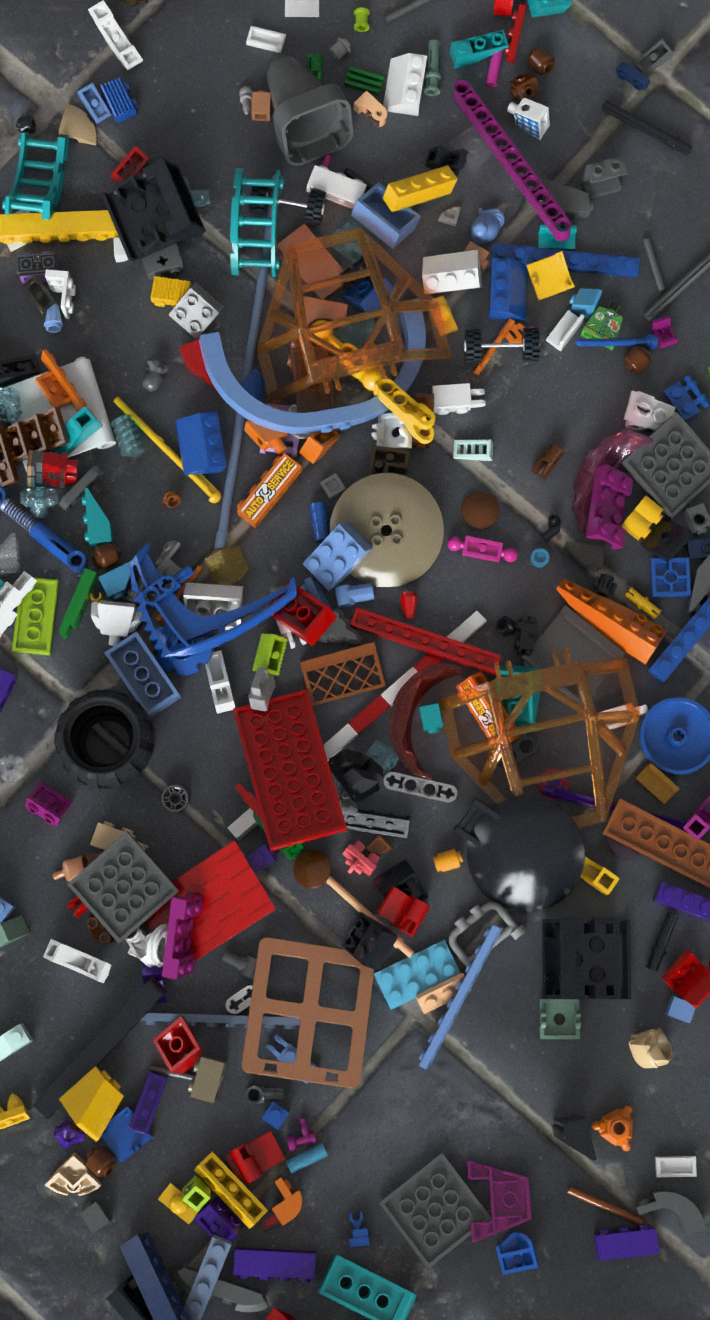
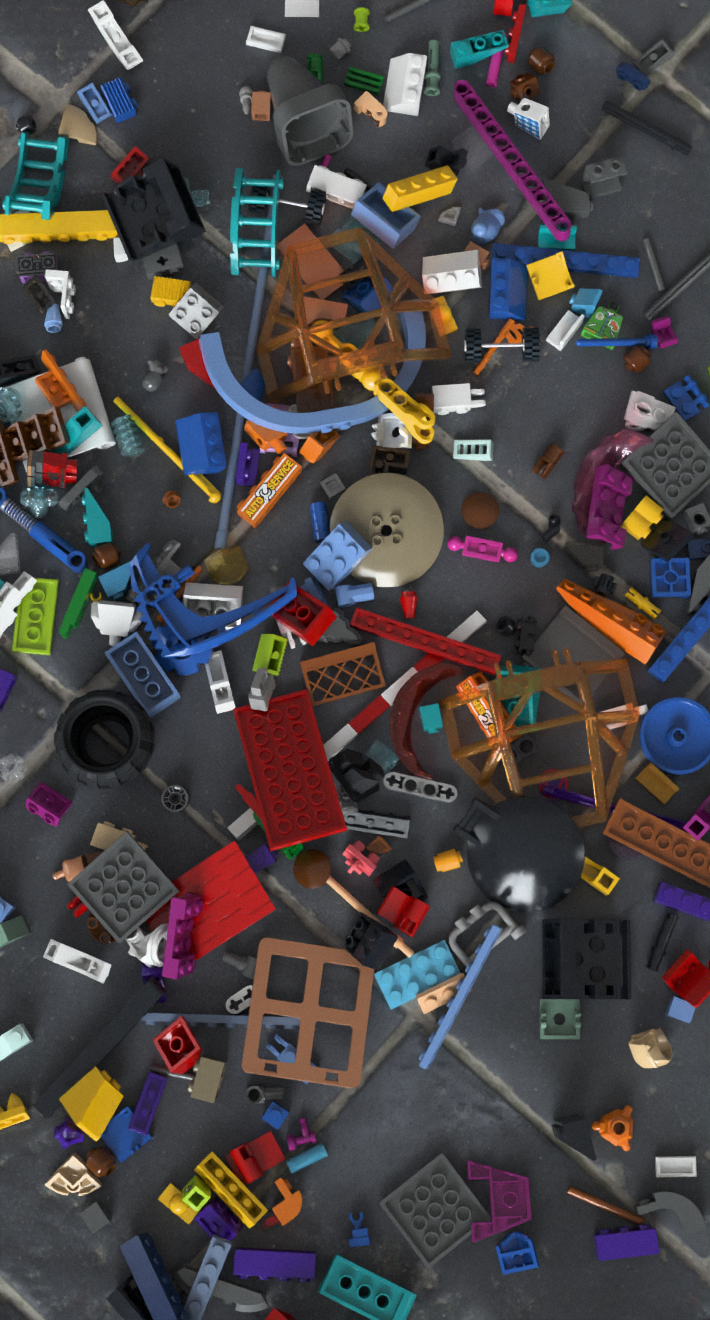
none -> dark purple bracket [236,442,260,486]

